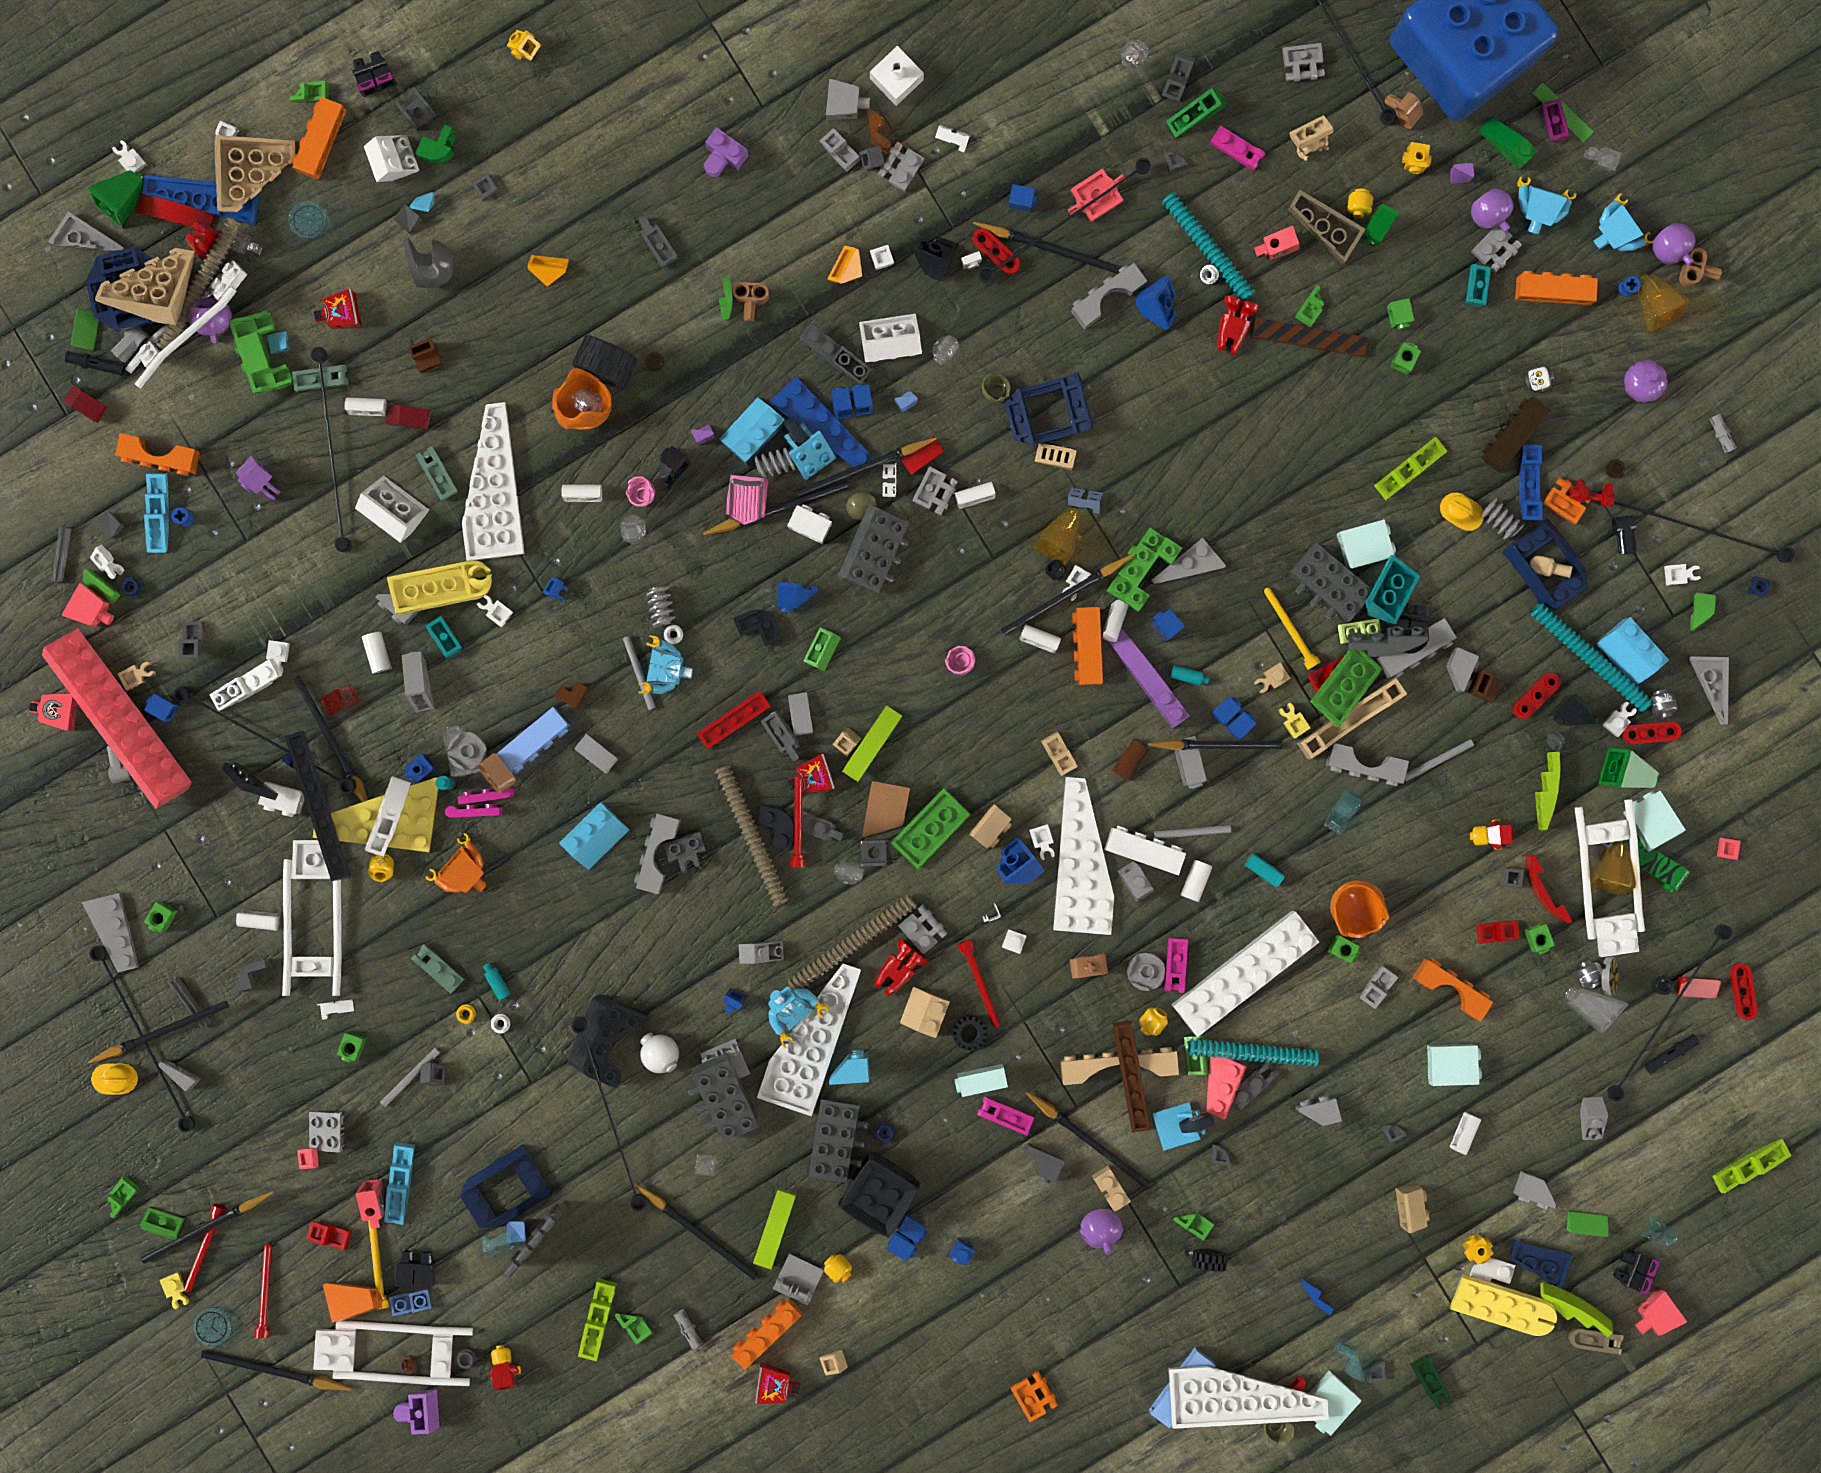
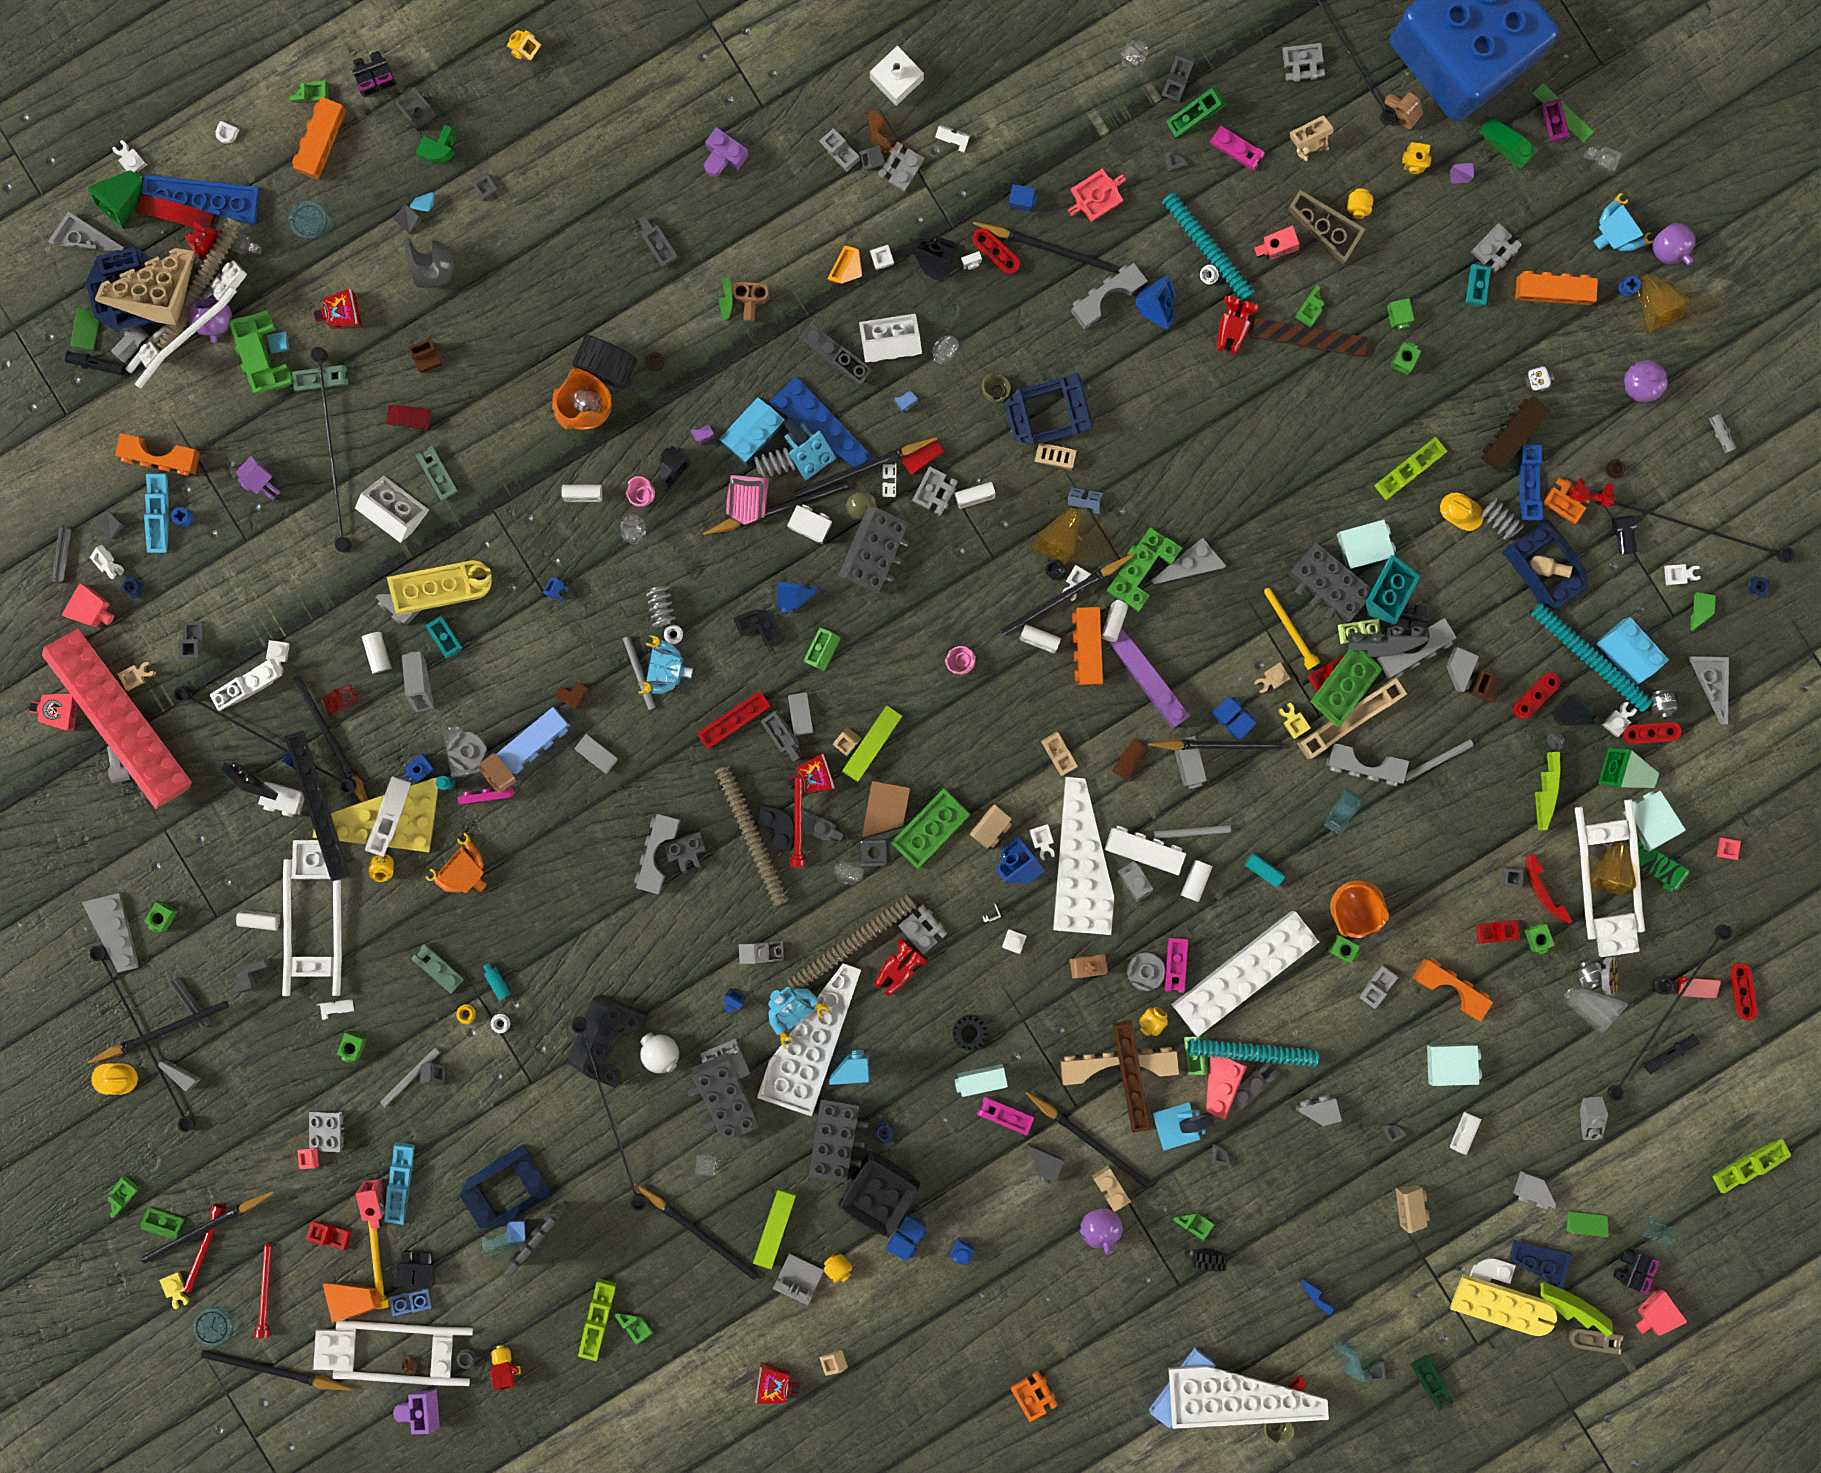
dark red slope [63,385,108,423] -> none
bright green slope [83,569,121,604] -> none
blue brick [144,693,179,722] -> none
tan slope [214,135,295,213] -> none
white brick [345,397,387,417] -> none
white slope [364,135,419,182] -> none
dark pink plate [445,804,502,818] -> none
white wing [462,402,525,561] -> none
white plate [477,595,514,627] -> none
light orange slope [527,255,569,286] -> none
medium azure slope [559,802,630,870] -> none
light grey pin [673,1309,703,1349] -> none
orange brick [732,1298,802,1370] -> none
light grey torso [826,79,870,121] -> none
blue piece [831,384,873,419] -> none
tan slope [900,987,950,1038] -> none
red piece [957,939,1000,1028] -> none
black piece [979,158,1151,284] -> none
blue piece [1151,609,1185,641] -> none
teal cylinder [1170,665,1209,686] -> none
light aqua brick [1309,1370,1361,1436] -> none
green slope [1361,203,1399,246] -> none
yellow brick [1462,1234,1494,1265] -> none
red piece [1470,819,1514,850] -> none
medium lavender piece [1471,188,1513,232] -> none
medium azure torso [1517,176,1576,234] -> none
medium nougat beam [1679,248,1722,287] -> none

